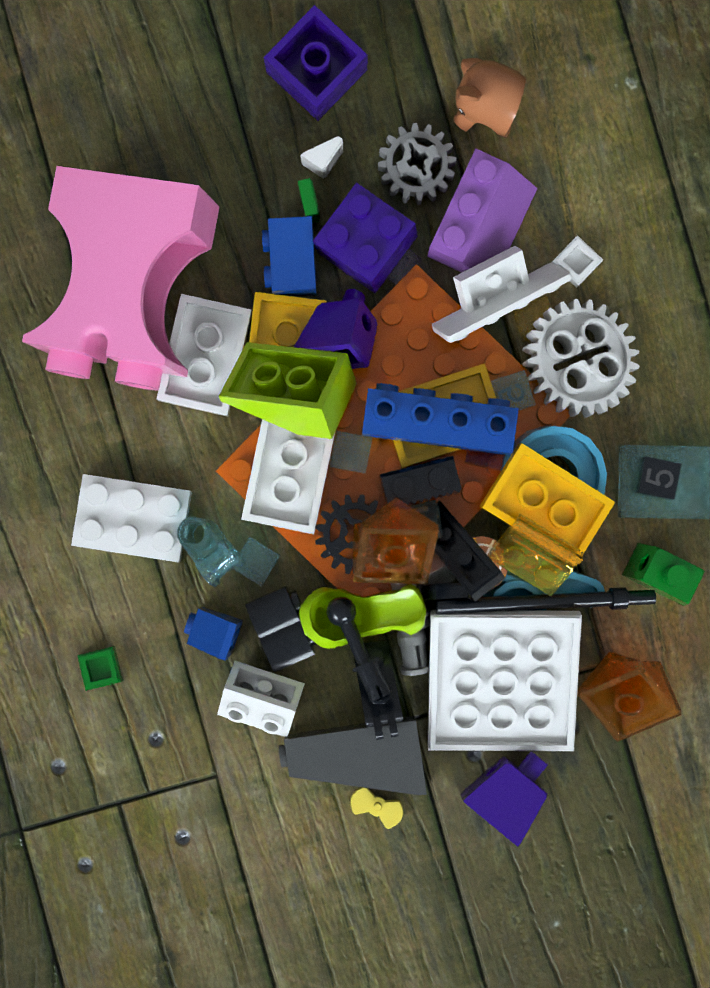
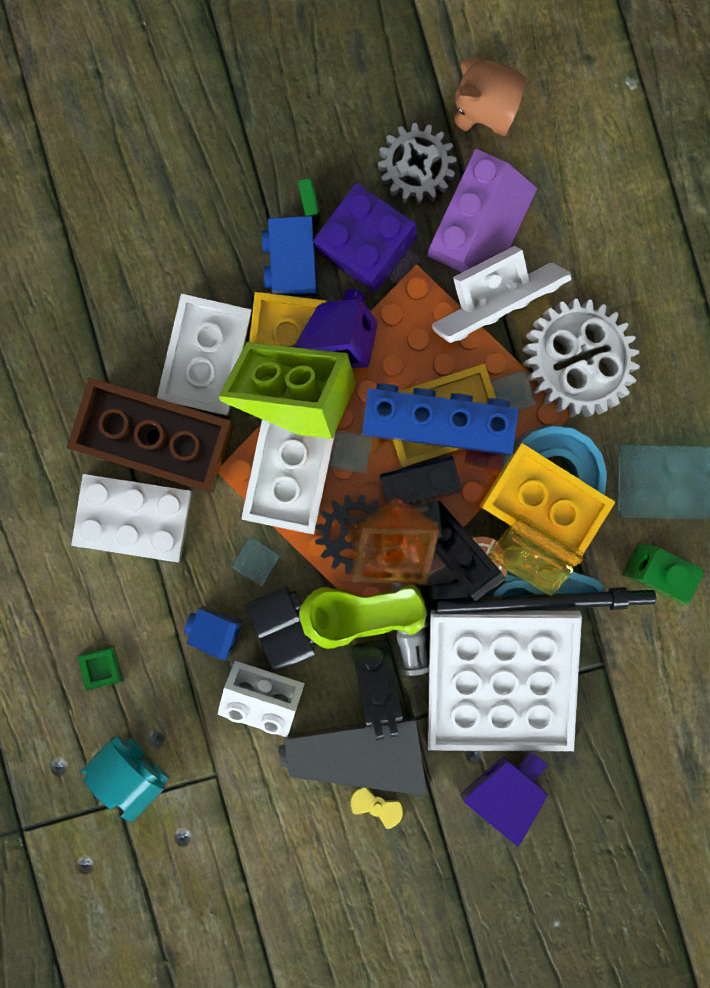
bright pink brick [22,166,219,391] -> none
clear light blue piece [177,517,244,587] -> none
dark purple brick [264,5,368,121] -> none
white slope [300,136,343,179] -> none
black pin [326,597,392,702] -> none
white tile [552,235,603,288] -> none
clear orange slope [578,652,682,742] -> none
black tile [636,456,682,500] -> none
none -> reddish brown brick [67,377,235,493]
none -> teal brick [80,736,170,822]

